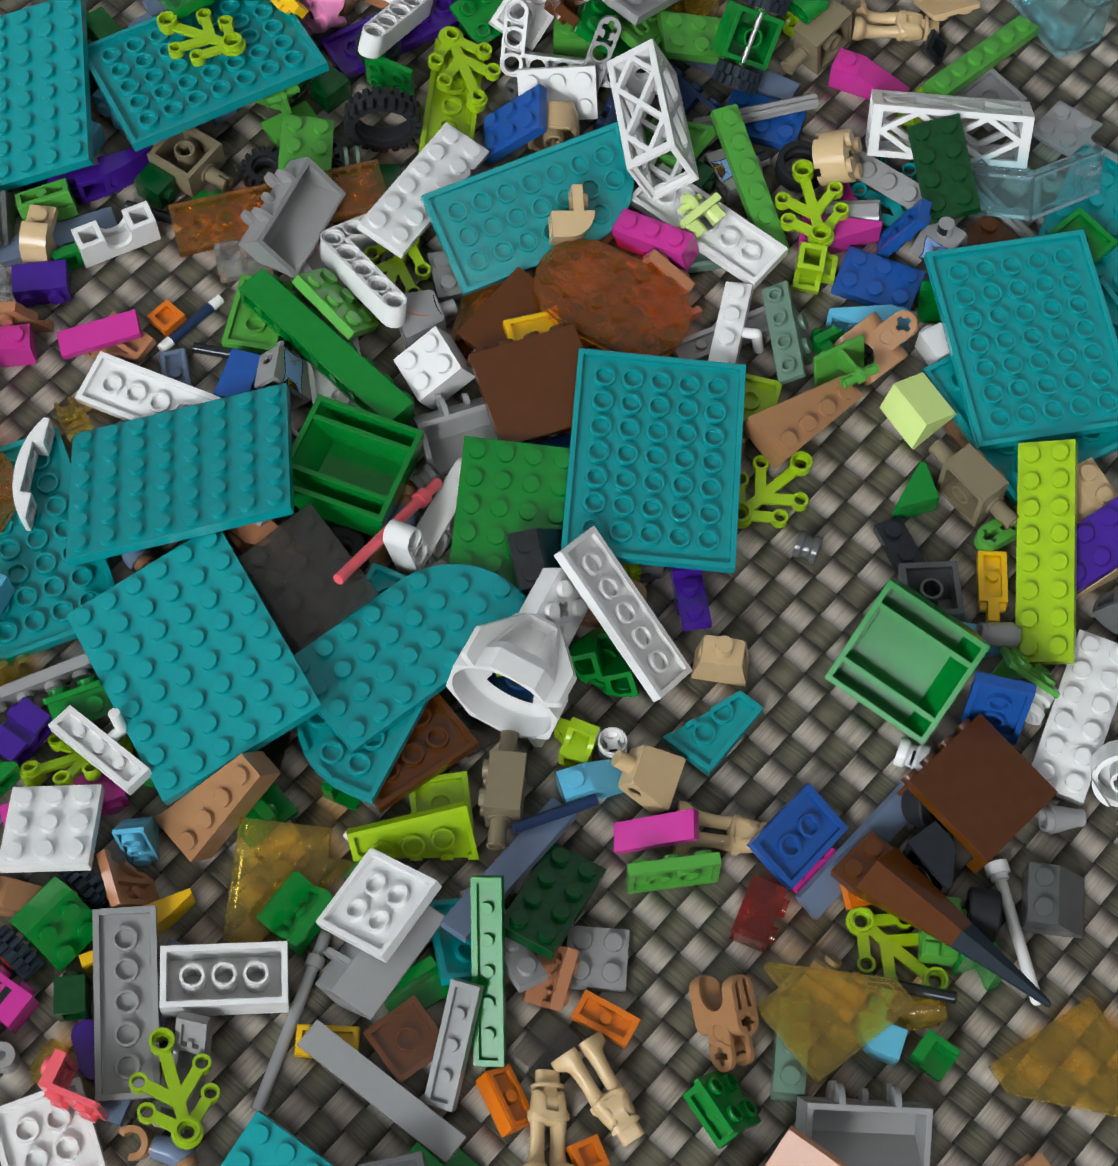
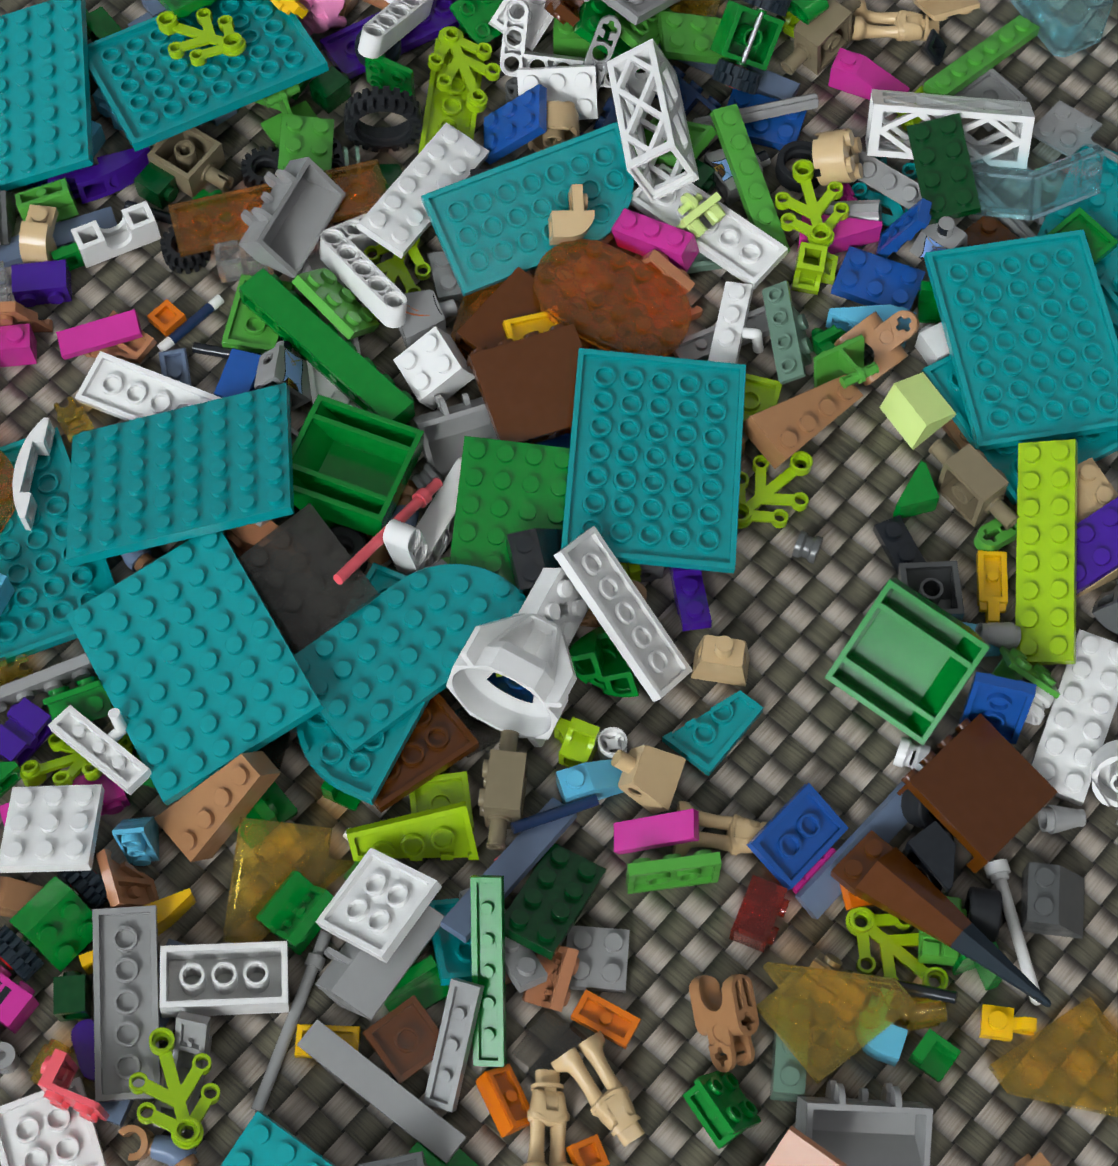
none -> black tyre [160,222,212,274]
none -> yellow plate [979,1004,1037,1042]

